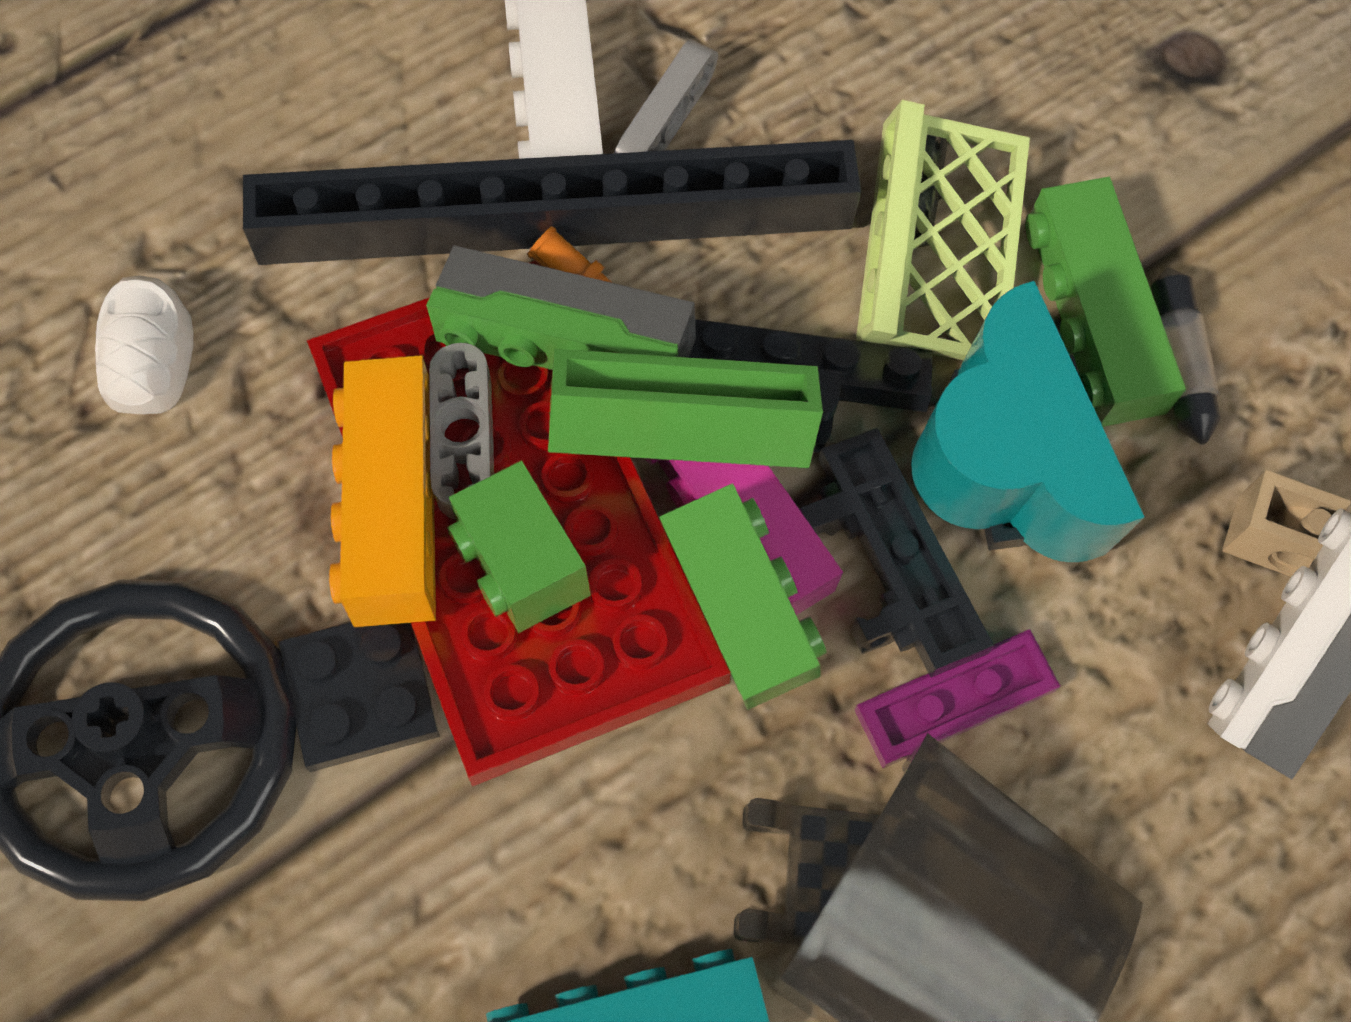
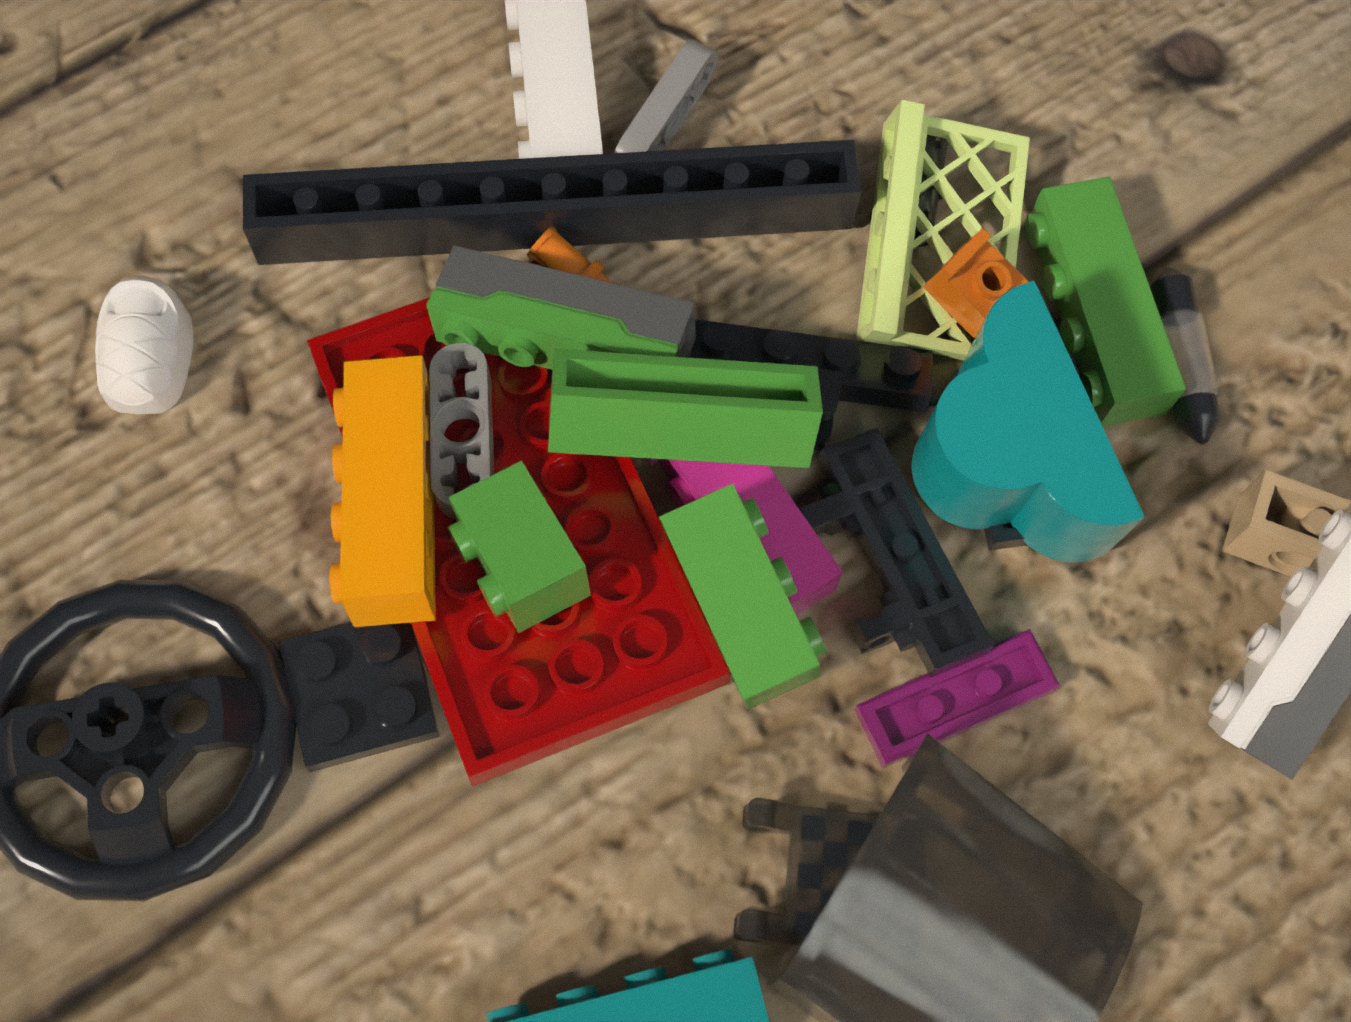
none -> orange brick [923,227,1029,338]

